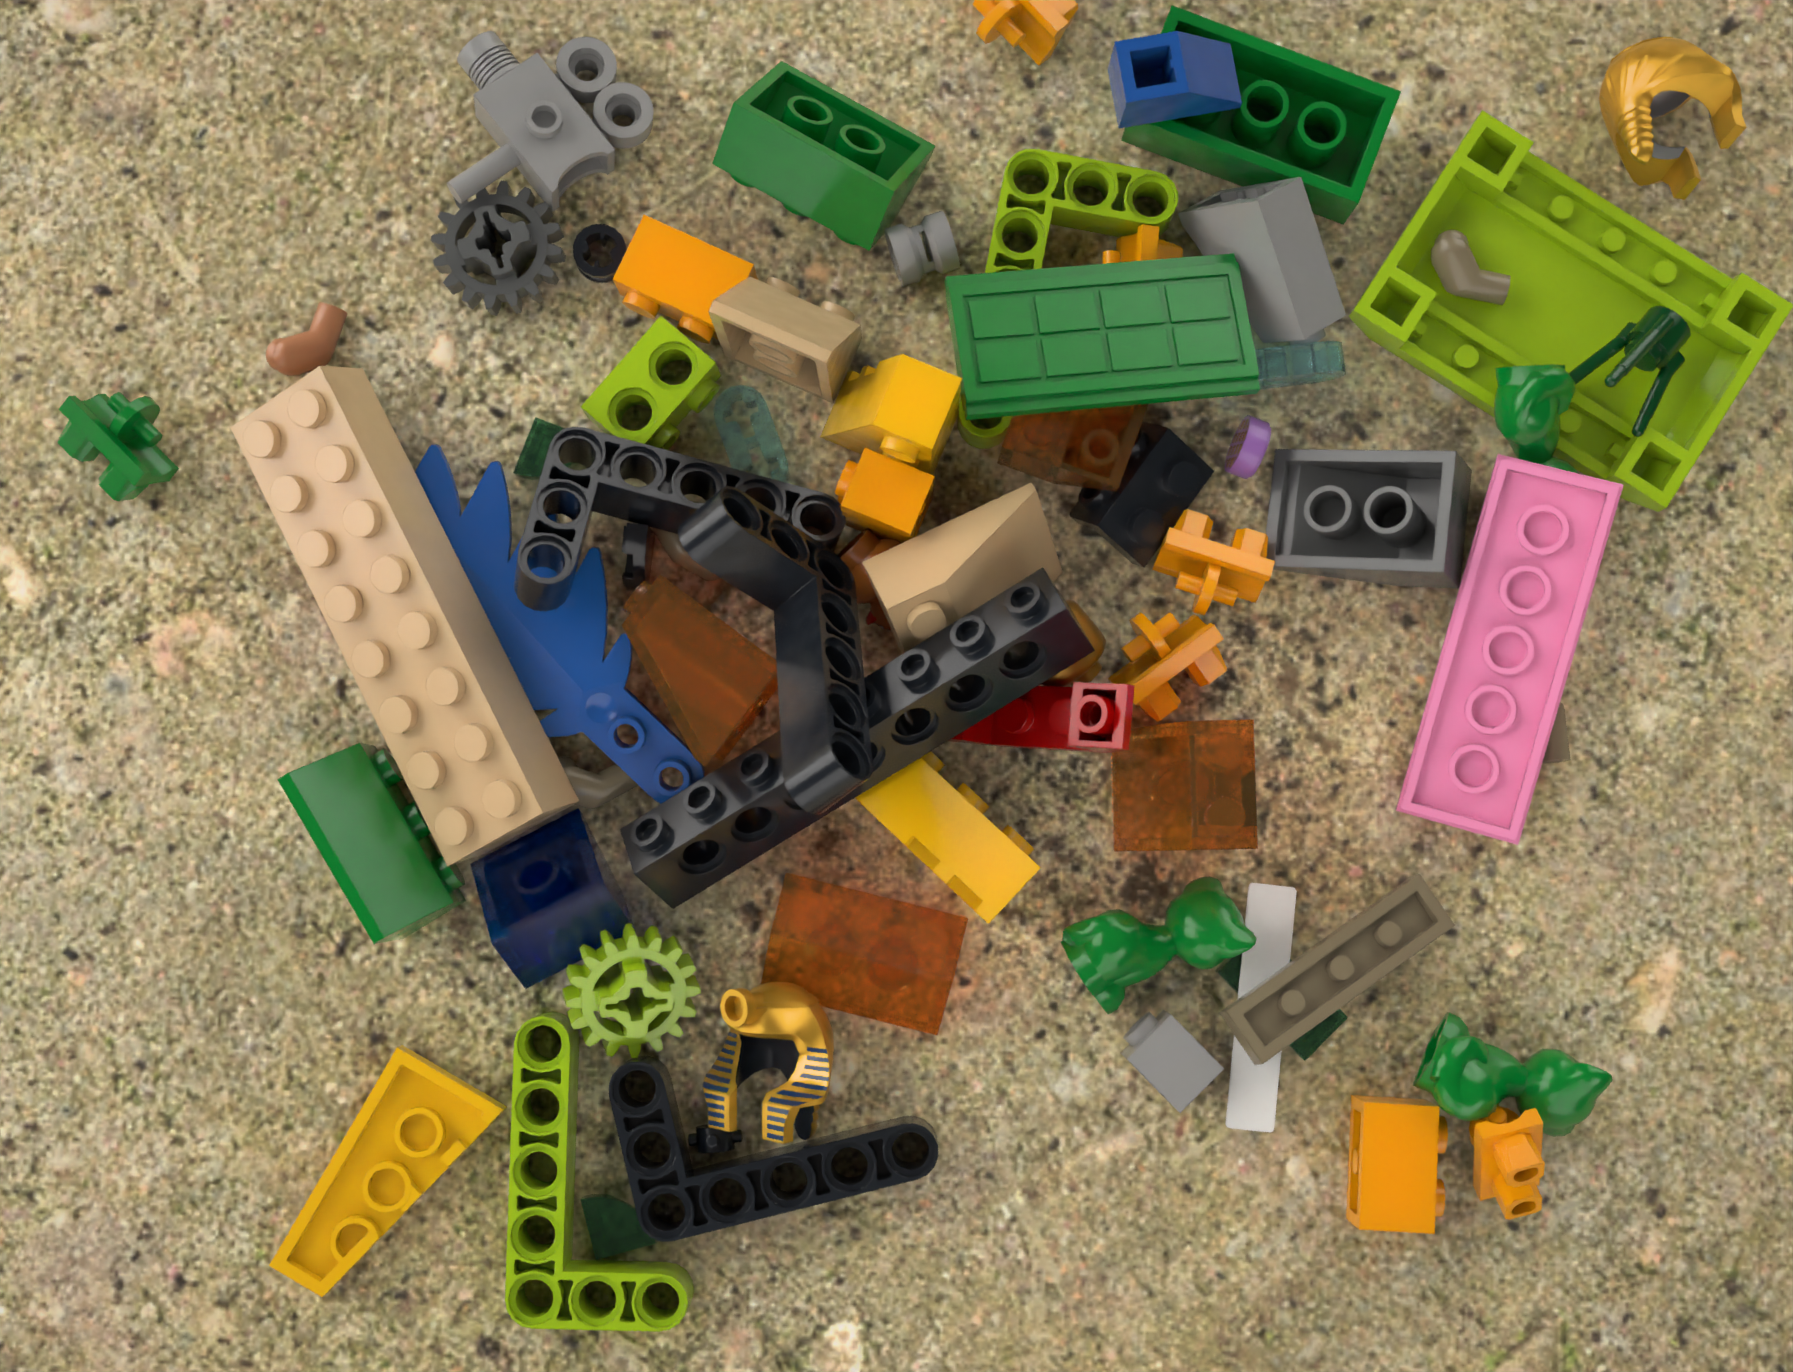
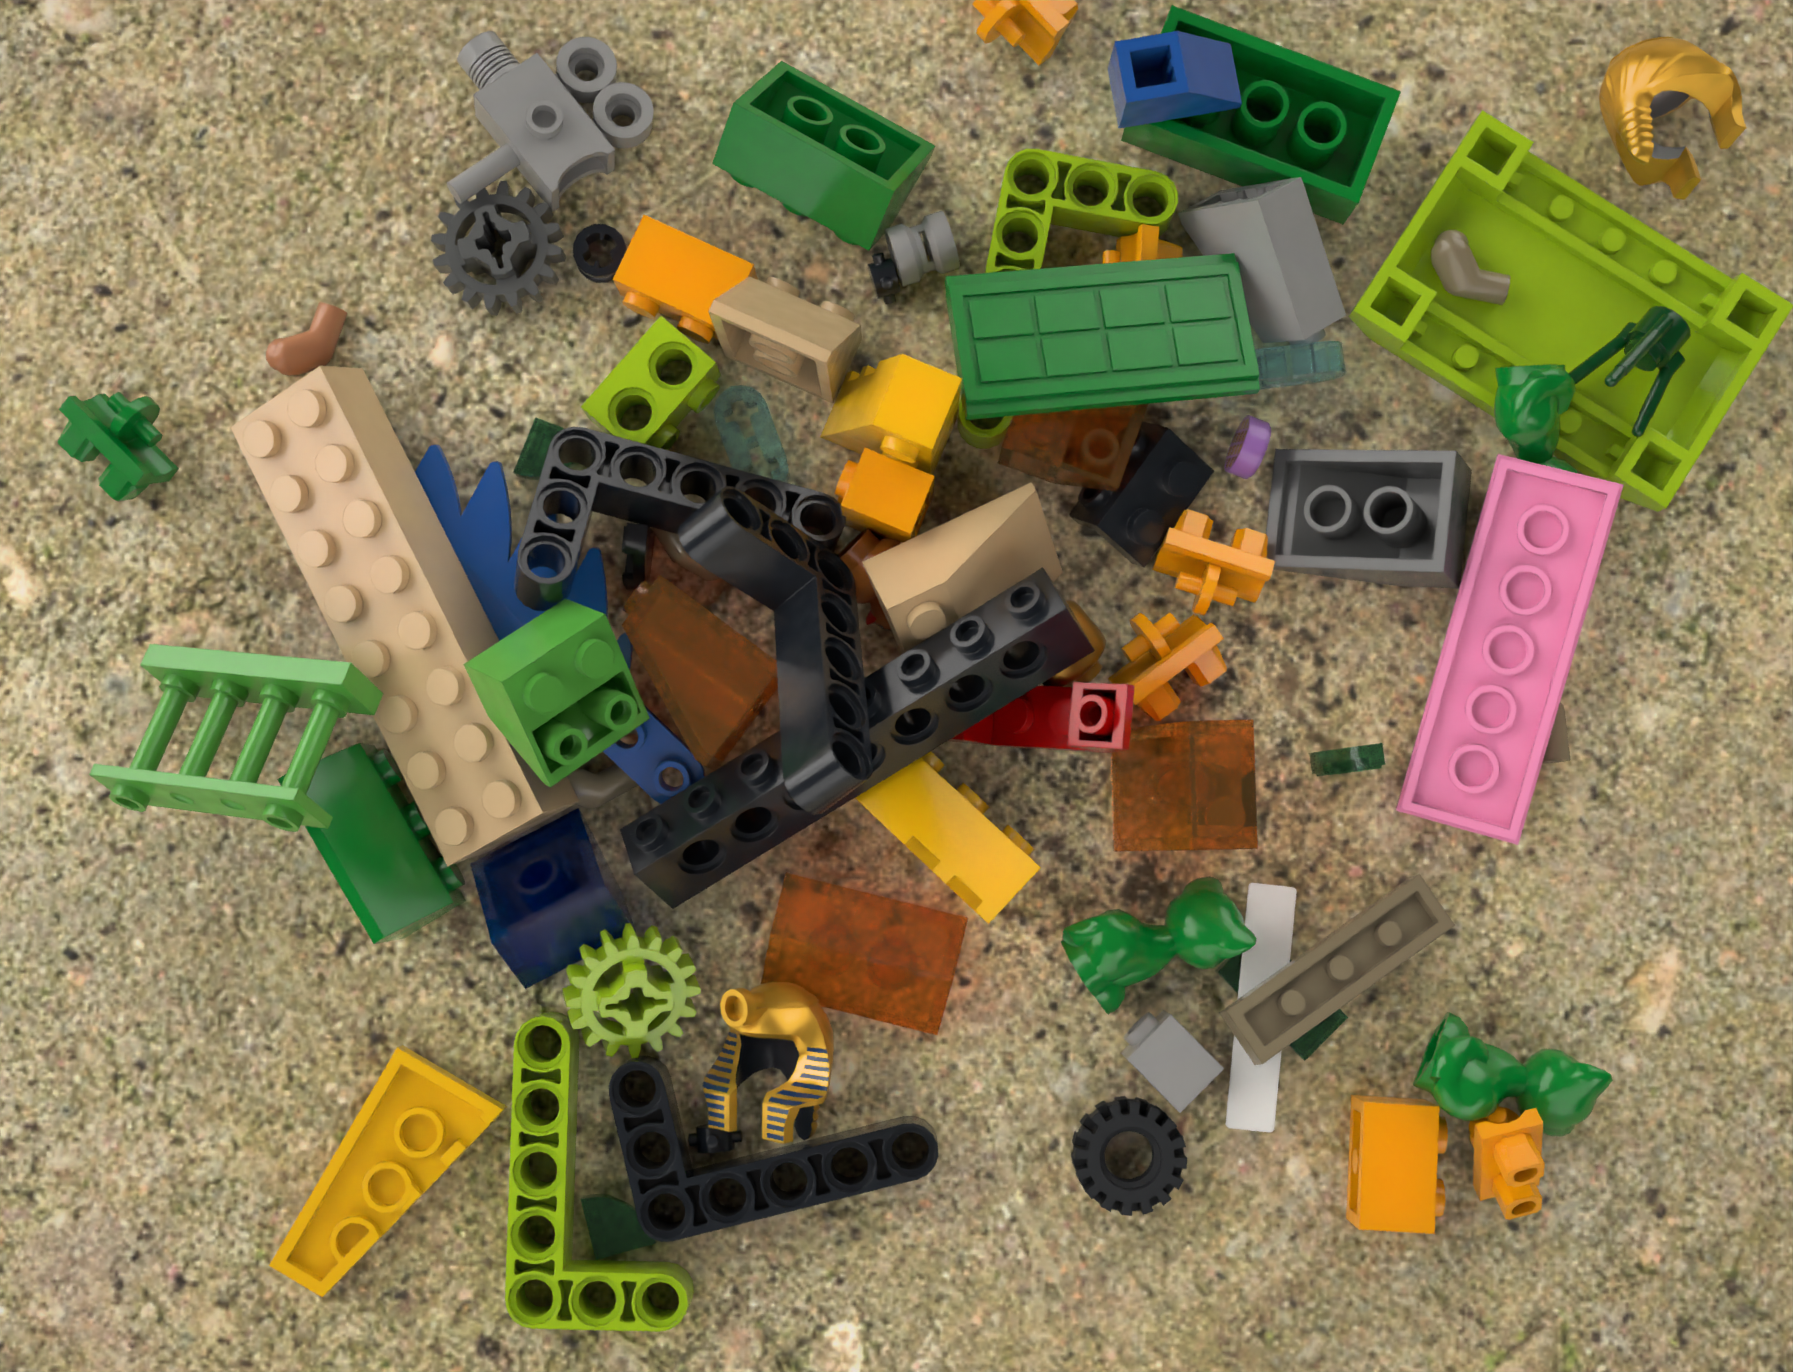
none -> bright green fence [89,644,383,832]
none -> bright green slope [463,598,650,787]
none -> black piece [867,252,901,304]
none -> black tyre [1071,1096,1187,1216]
none -> clear green tile [1309,743,1385,777]

